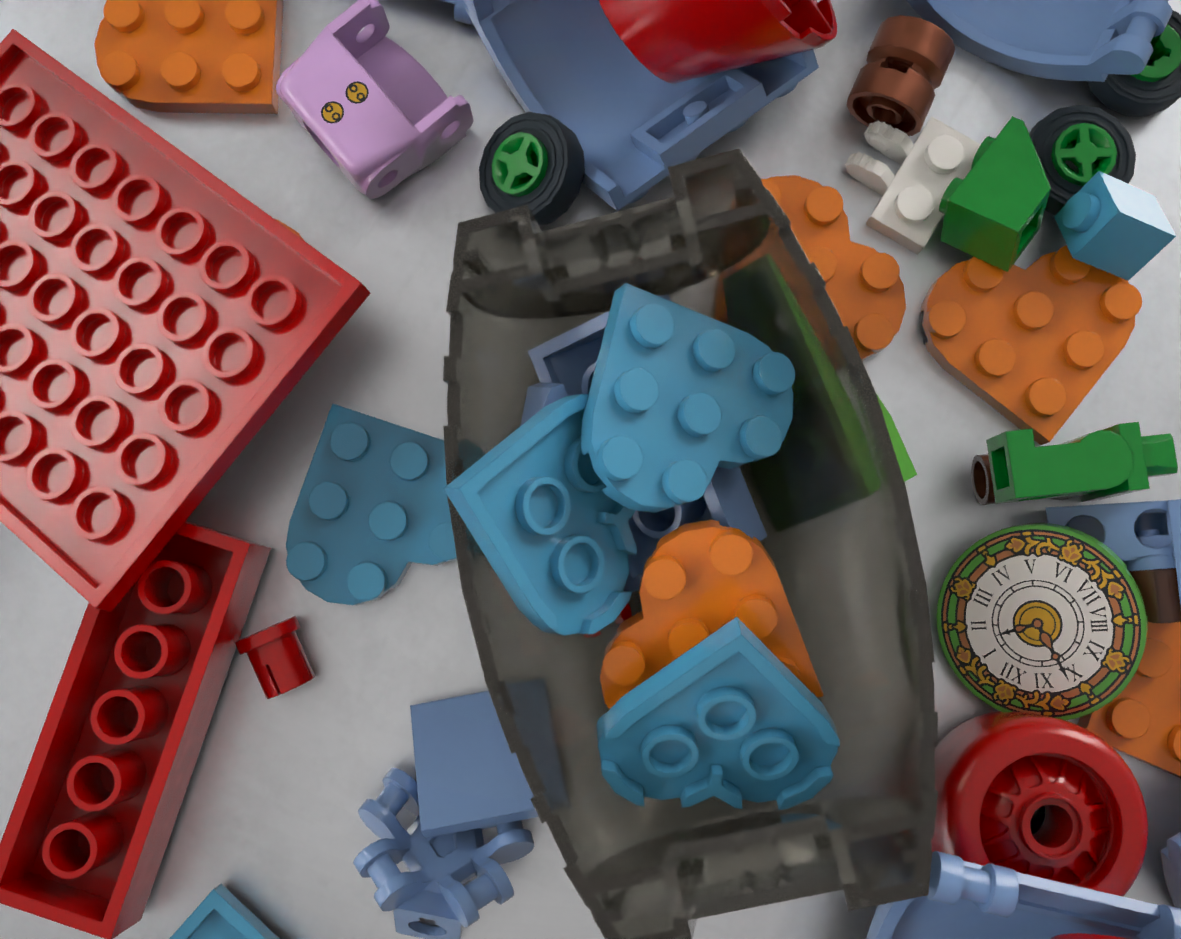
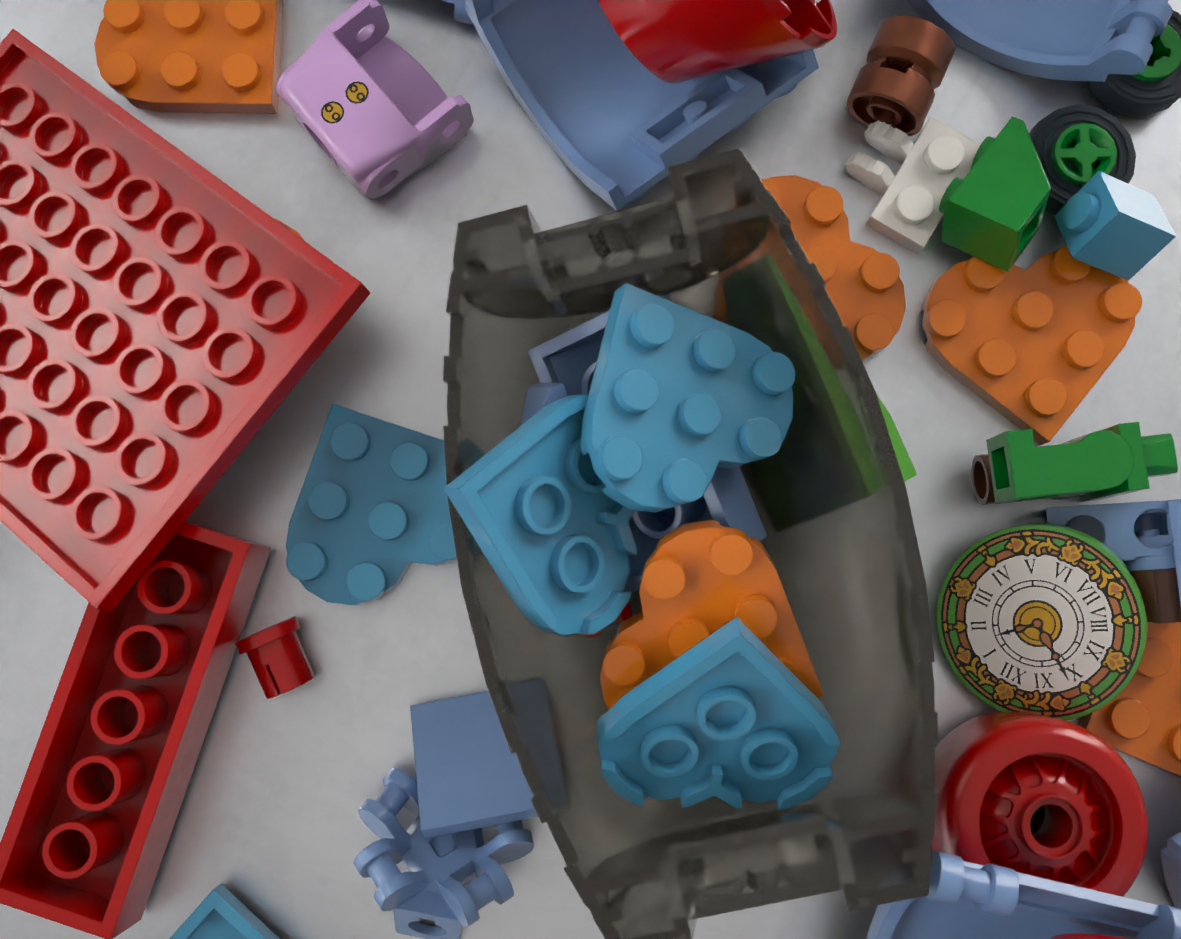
black wheel [479,112,585,228] -> none

